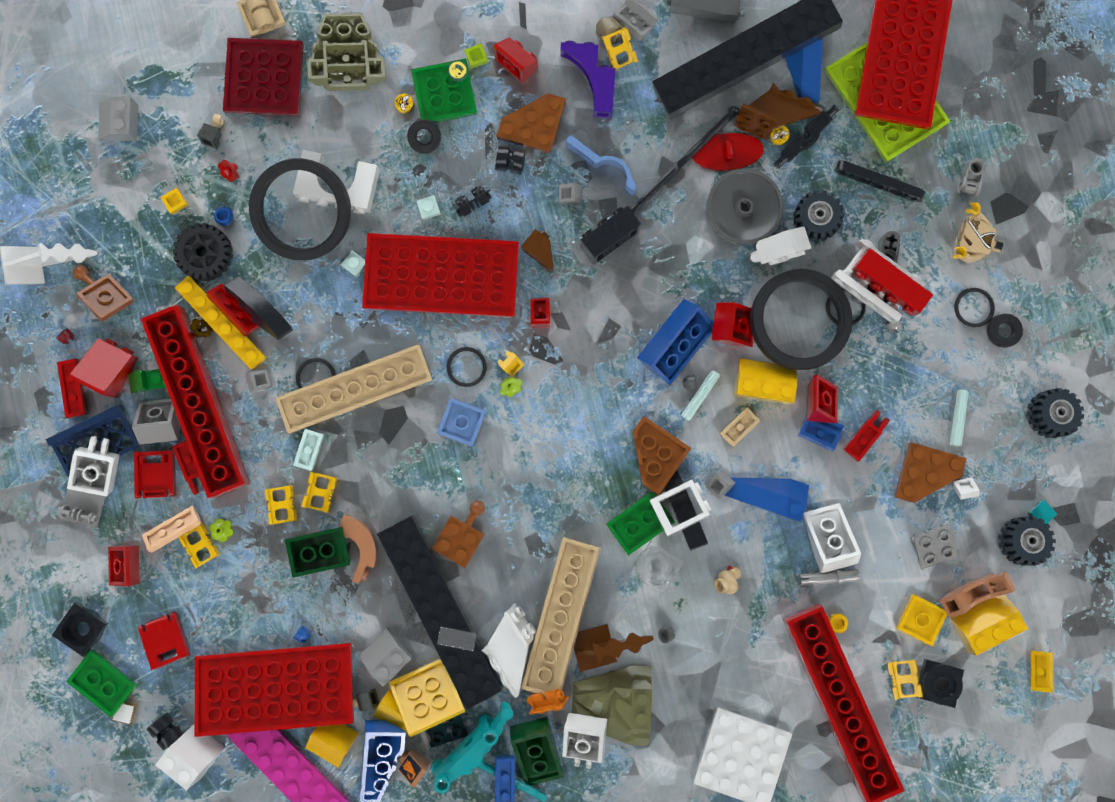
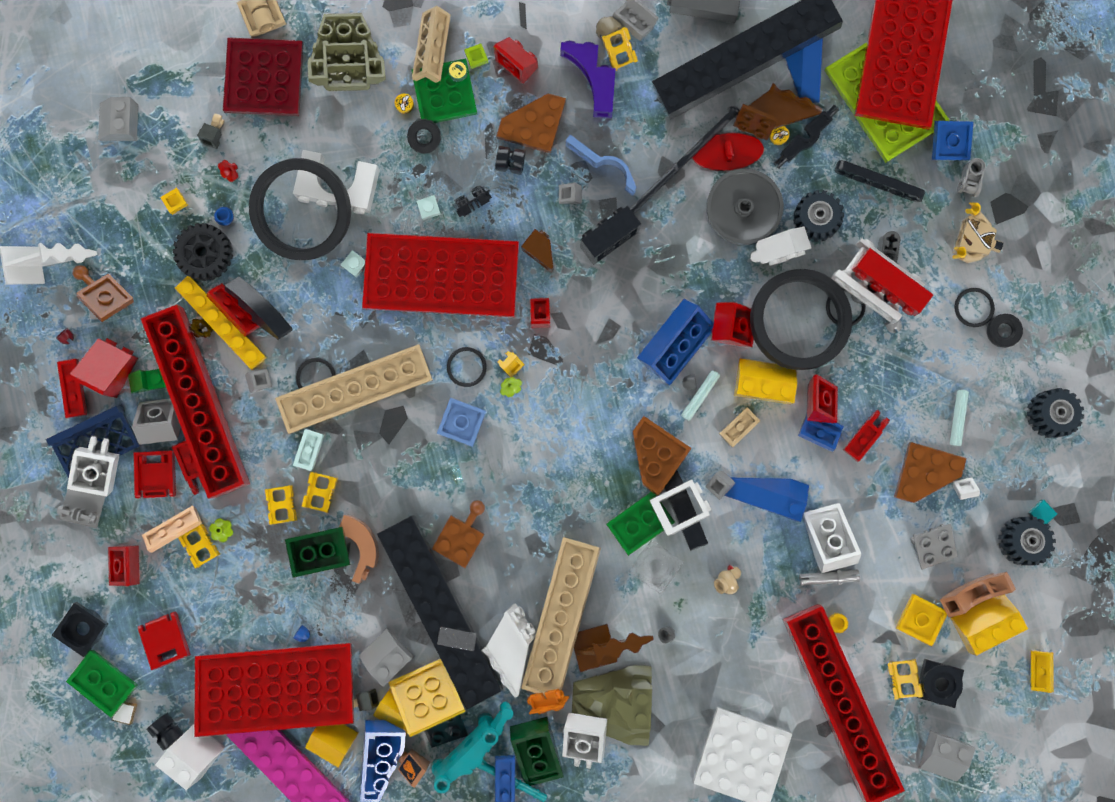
none -> tan fence [412,6,451,83]
none -> light grey slope [919,730,975,781]
none -> blue plate [932,121,974,160]

